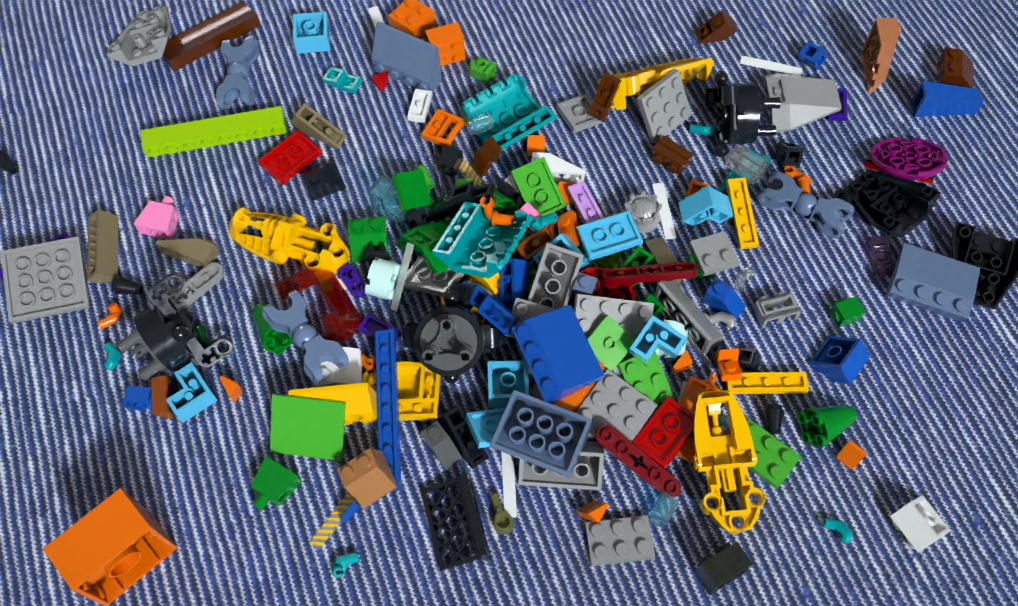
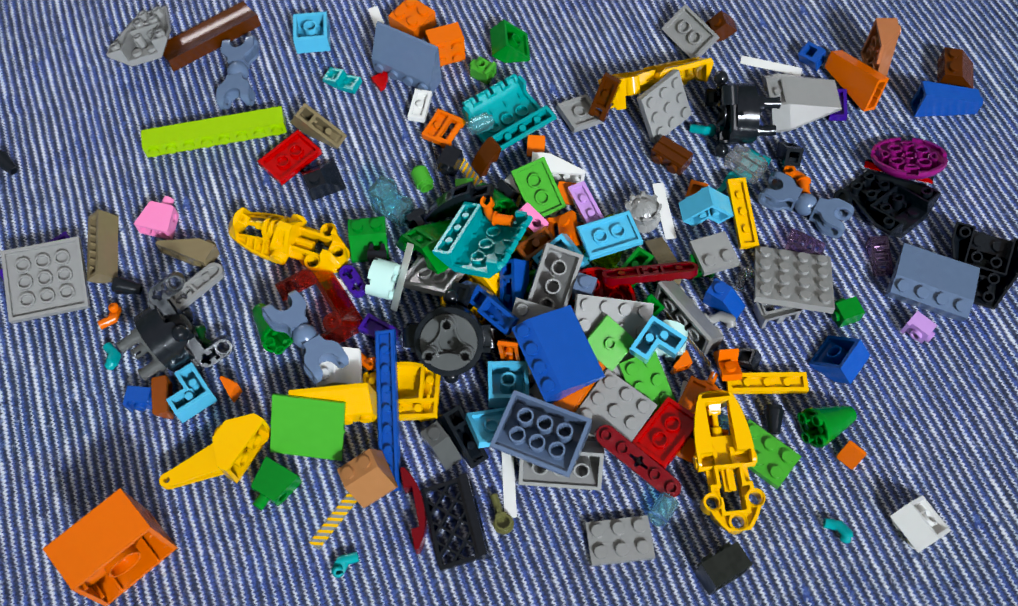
blue tile [340,502,360,525] -> none
green tile [392,169,432,211] -> none
teal arm [530,212,558,231] -> none
orange slope [577,500,609,523] -> none
none -> yellow slope [159,413,271,490]
none -> dark red slope [400,467,427,554]
none -> green slope [490,19,530,63]
none -> orange slope [497,338,524,361]
none -> light grey plate [661,4,720,58]
none -> light grey plate [754,246,835,314]
none -> clear purple slope [784,228,826,255]
none -> orange slope [825,50,889,111]
none -> lavender brick [900,311,937,344]

